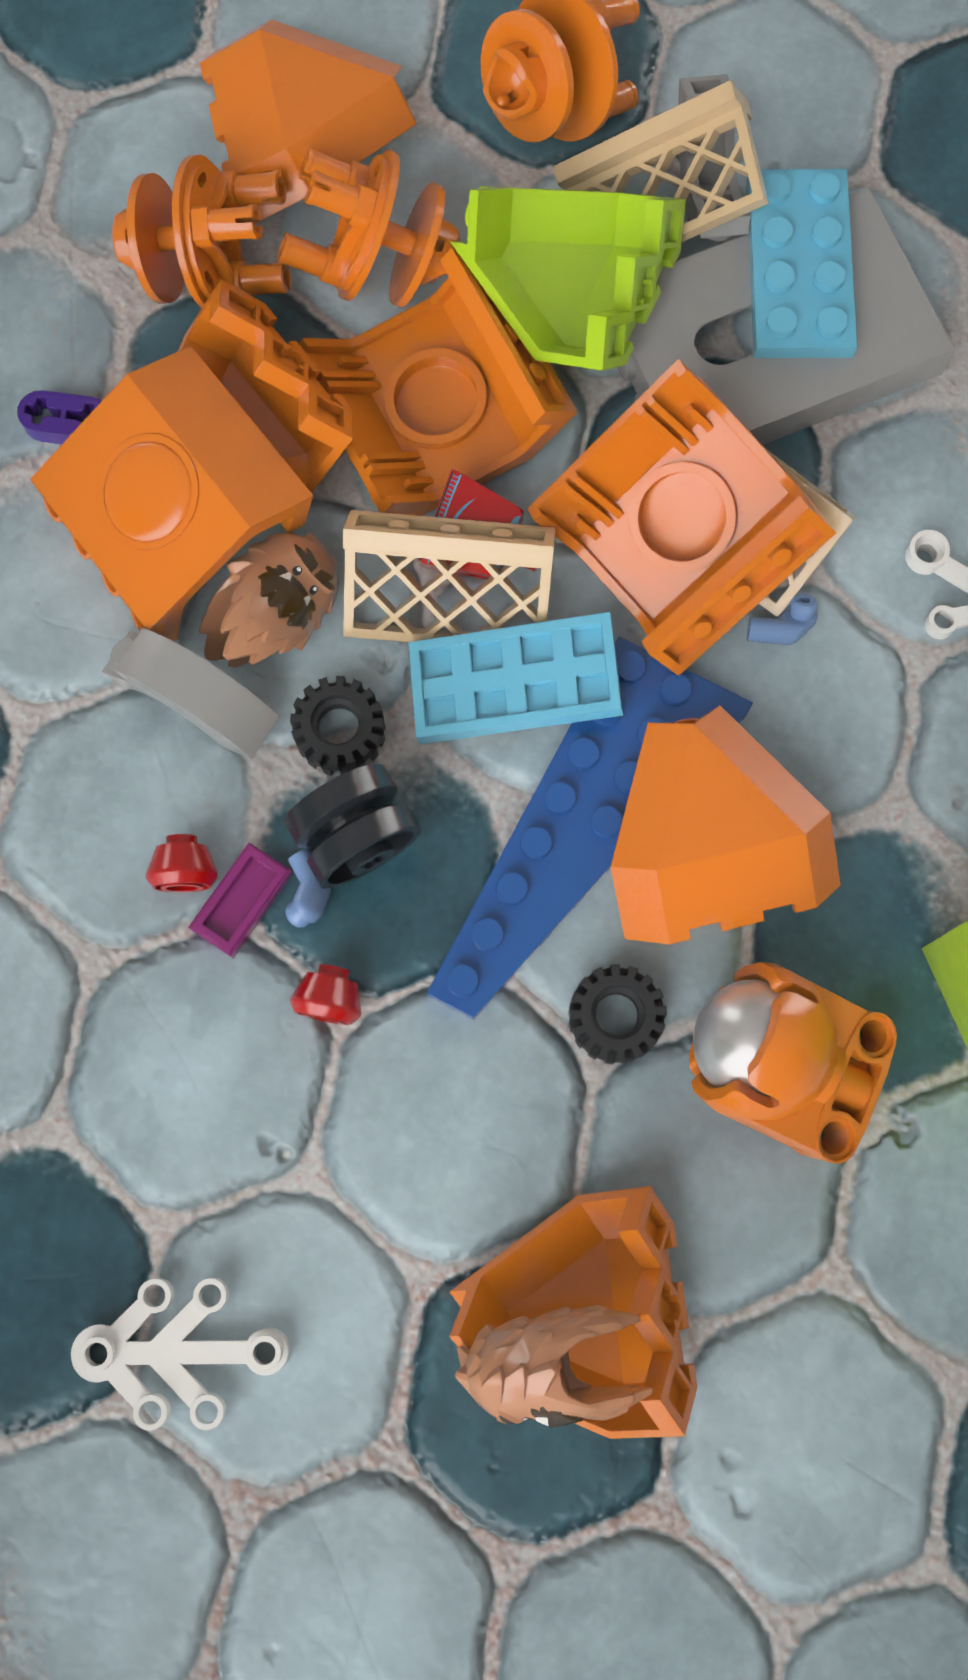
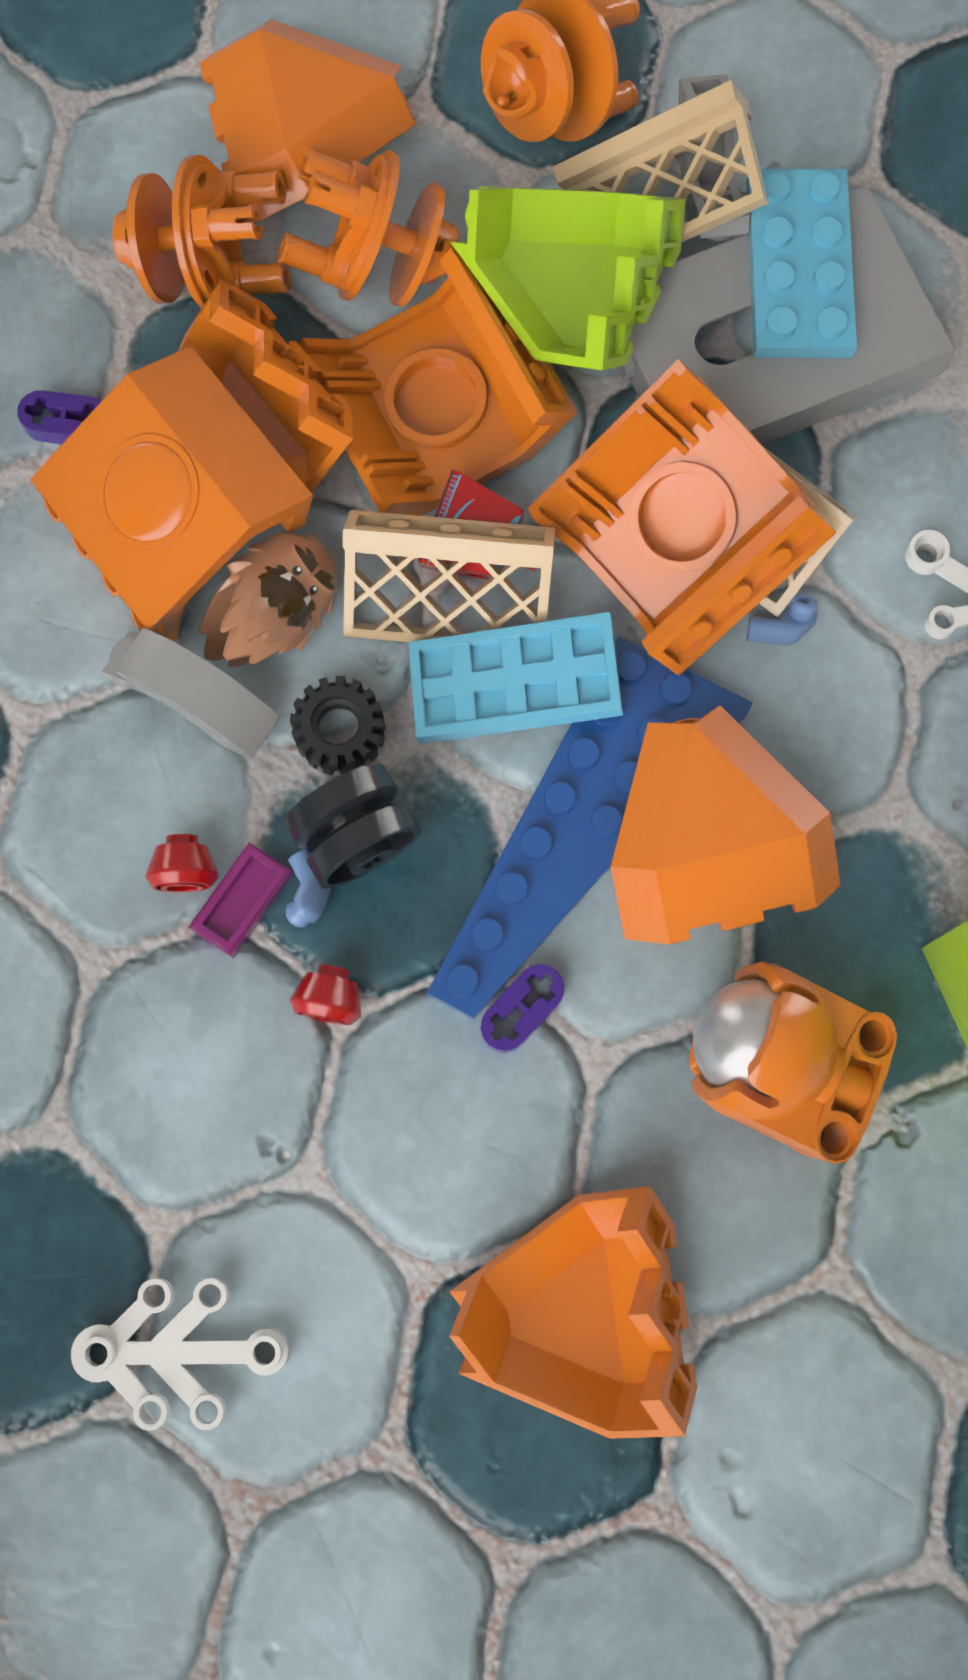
nougat head [455,1305,653,1429] -> none
black tyre [568,964,667,1065] -> none
none -> dark purple beam [480,964,565,1053]

